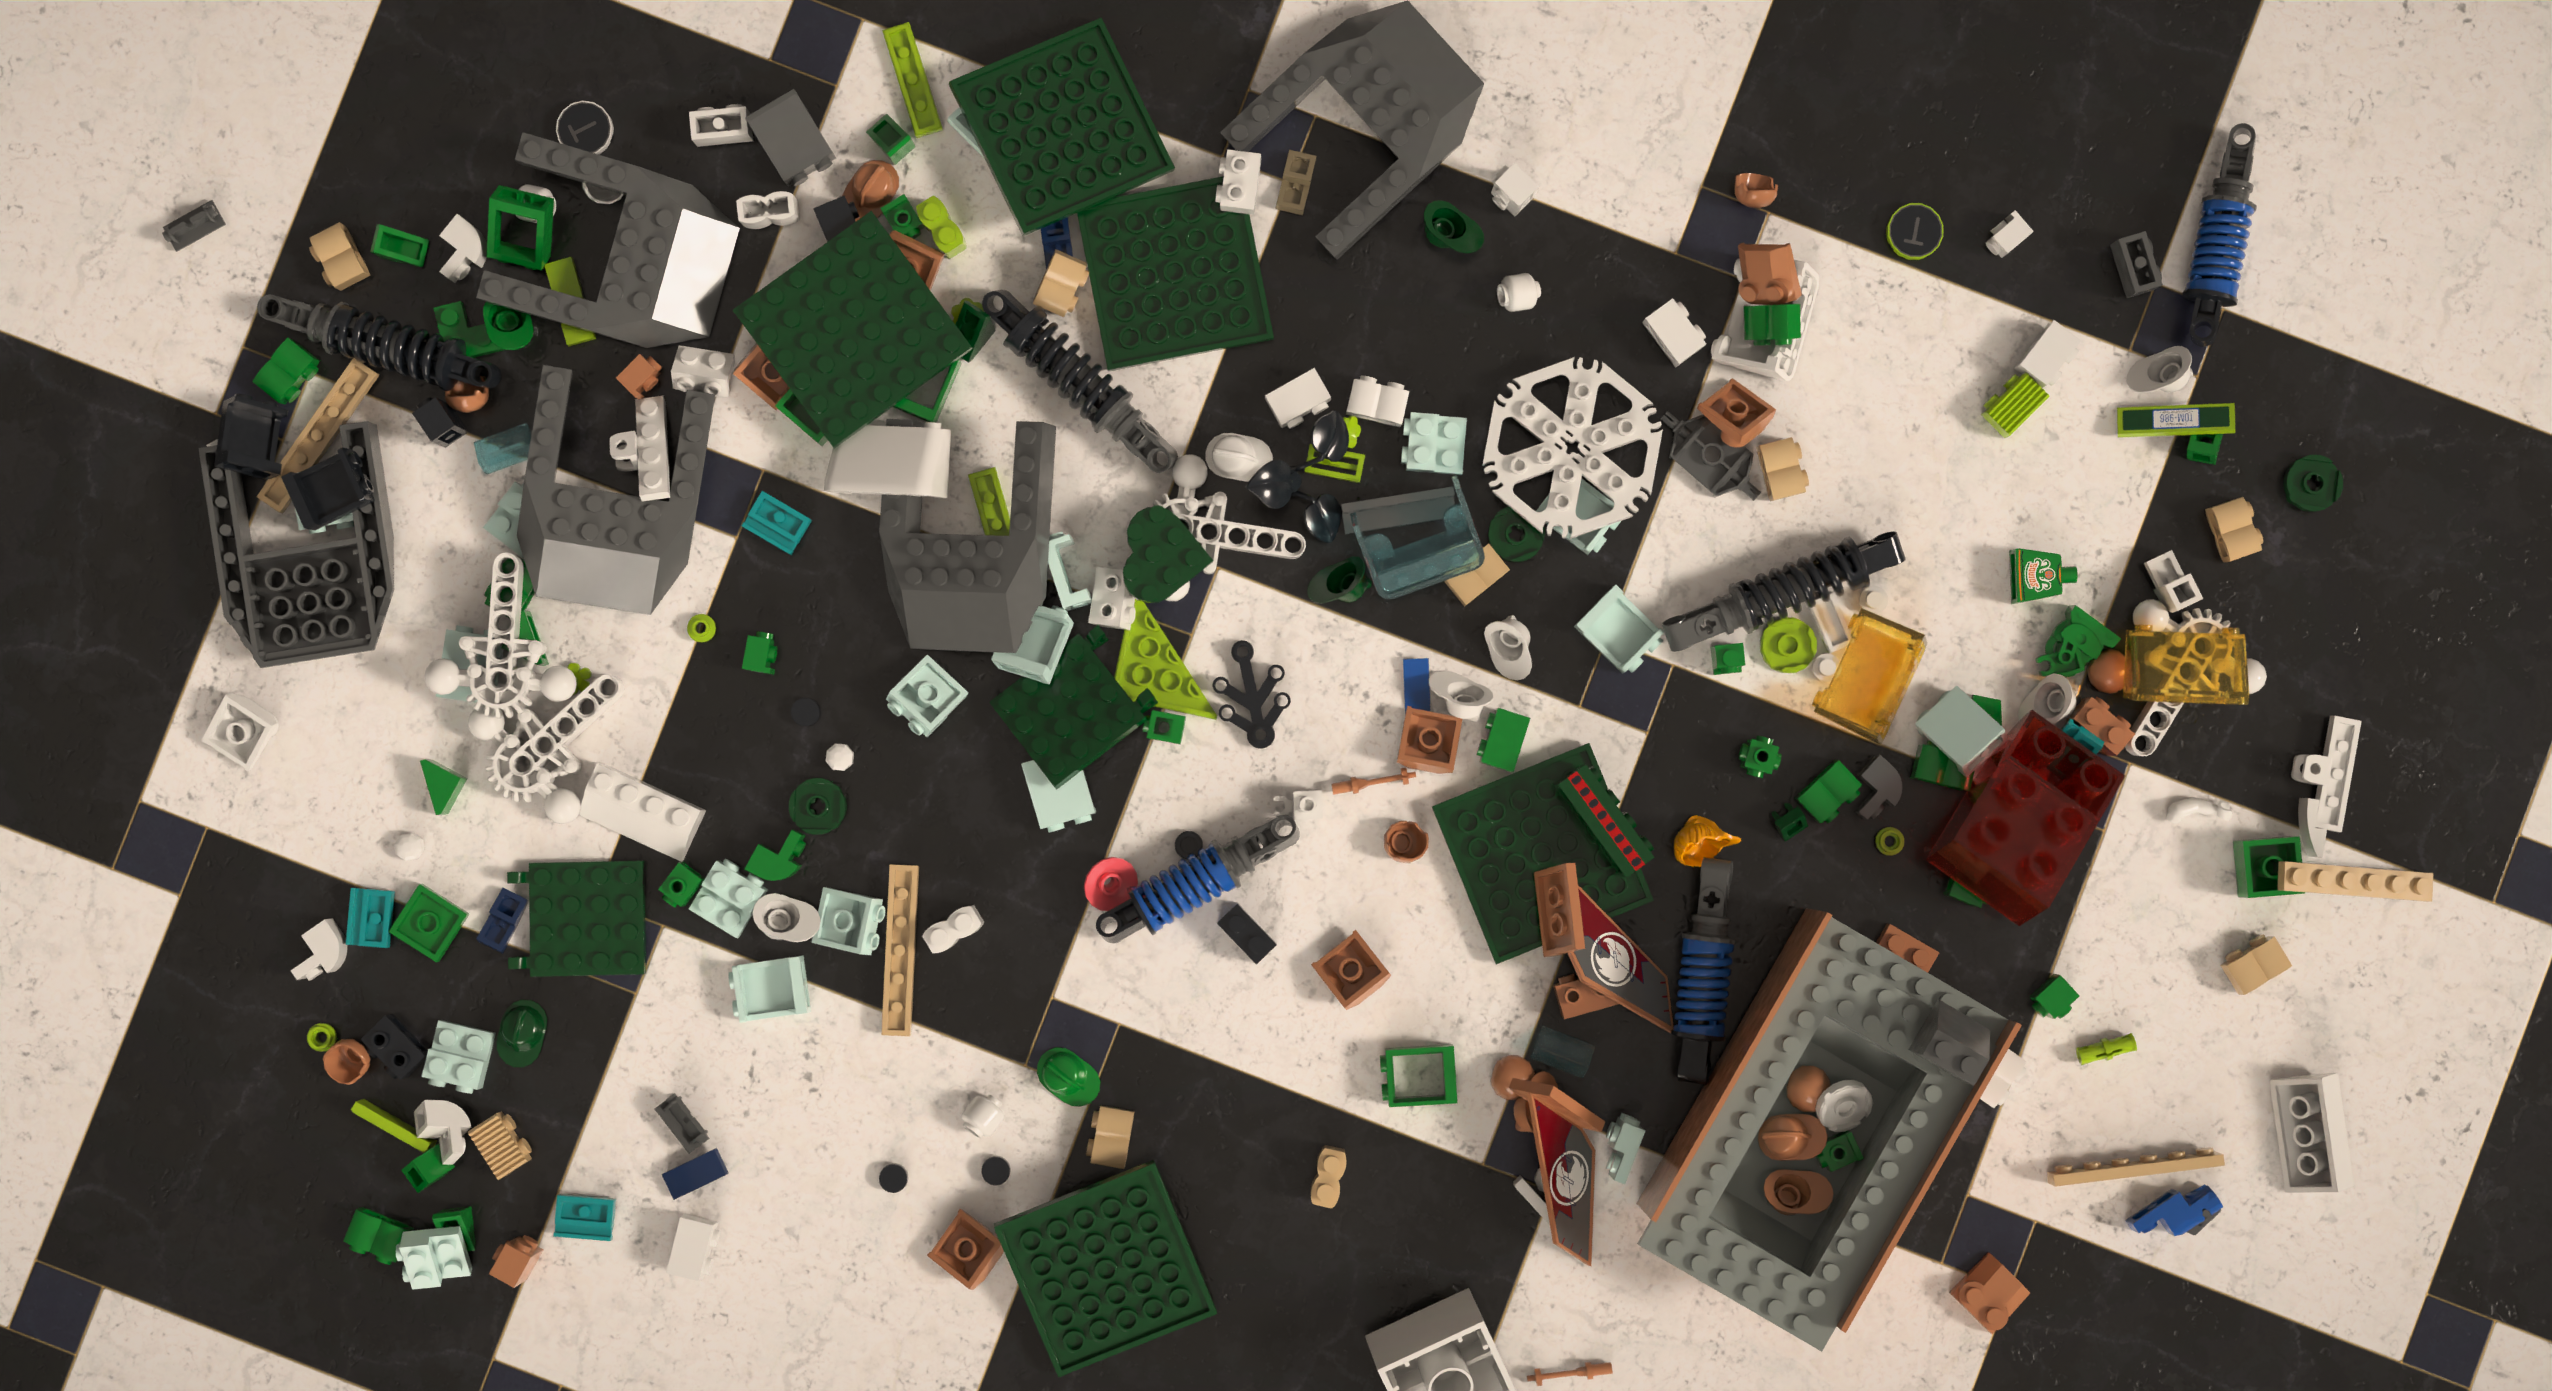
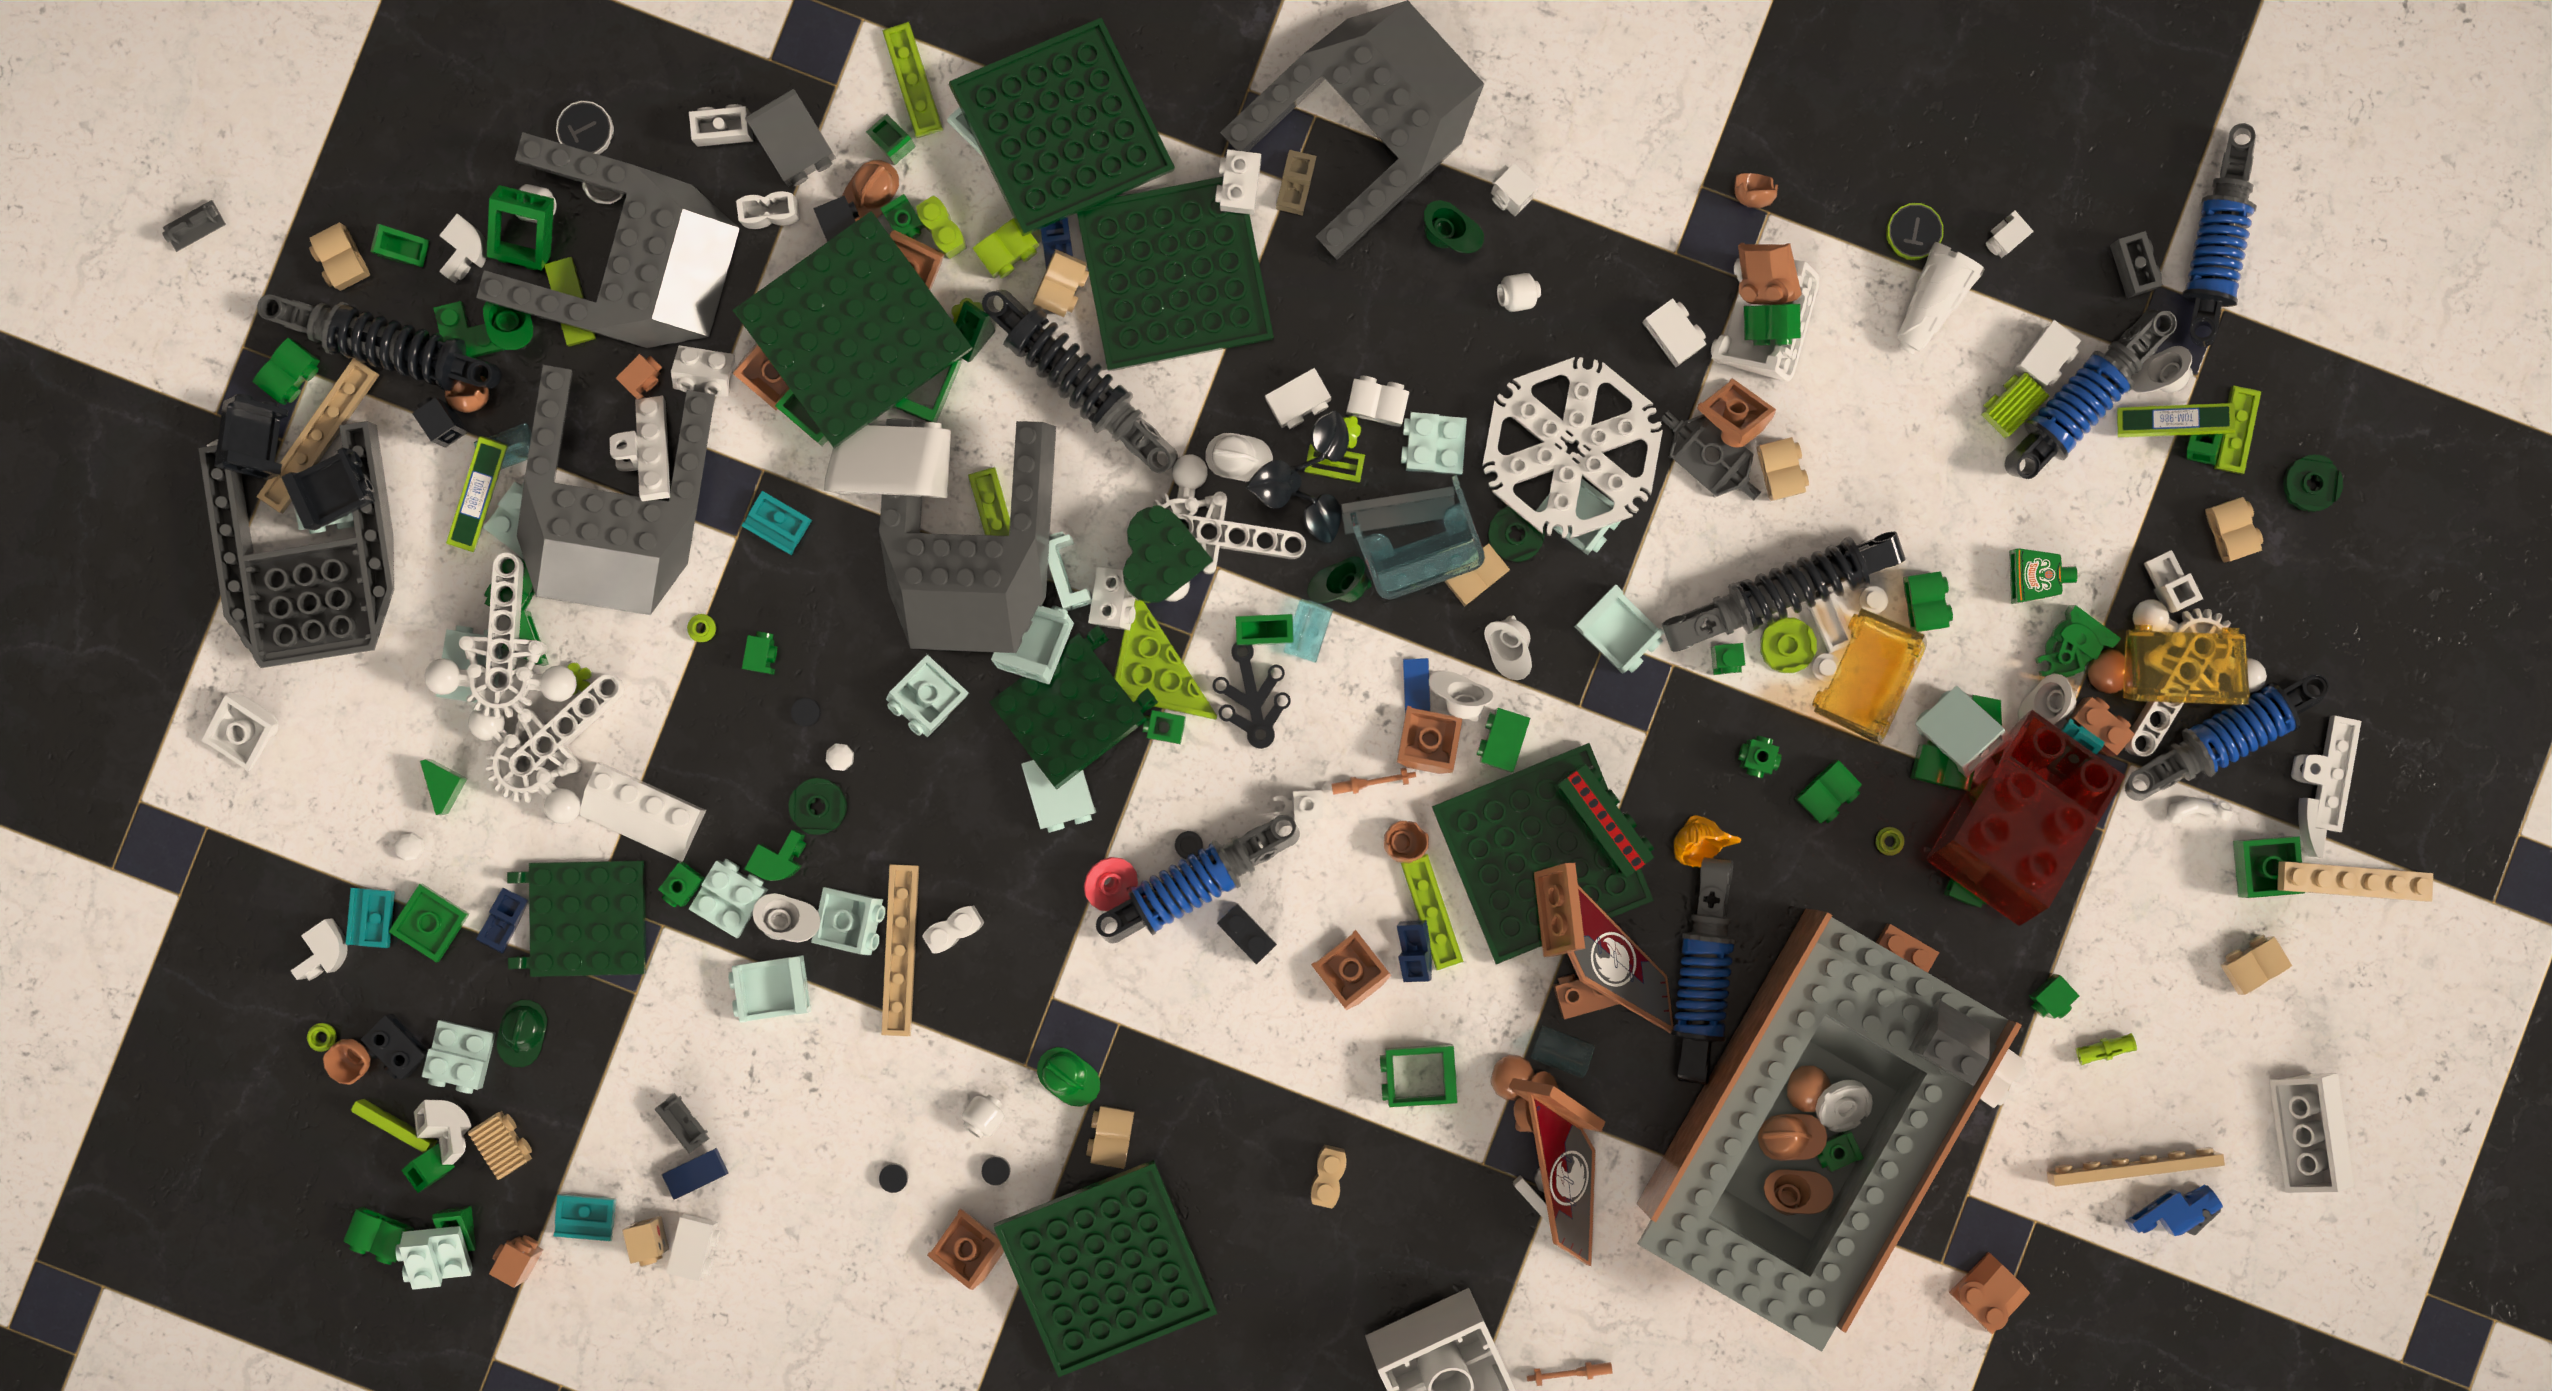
light aqua plate [1606,1113,1645,1184] -> none
dark green tile [1772,803,1808,842] -> none
dark grey brick [1854,755,1902,820] -> none
none -> tile [446,436,508,552]
none -> tan brick [622,1216,669,1266]
none -> lime brick [973,218,1040,279]
none -> green slope [1236,614,1294,645]
none -> clear light blue slope [1284,599,1333,663]
none -> dark blue slope [1397,920,1432,982]
none -> lime tile [1401,854,1464,970]
none -> white cone [1897,242,1985,354]
none -> green brick [1903,571,1953,633]
none -> piece [2005,309,2177,479]
none -> piece [2125,674,2329,801]
none -> lime tile [2214,386,2261,475]

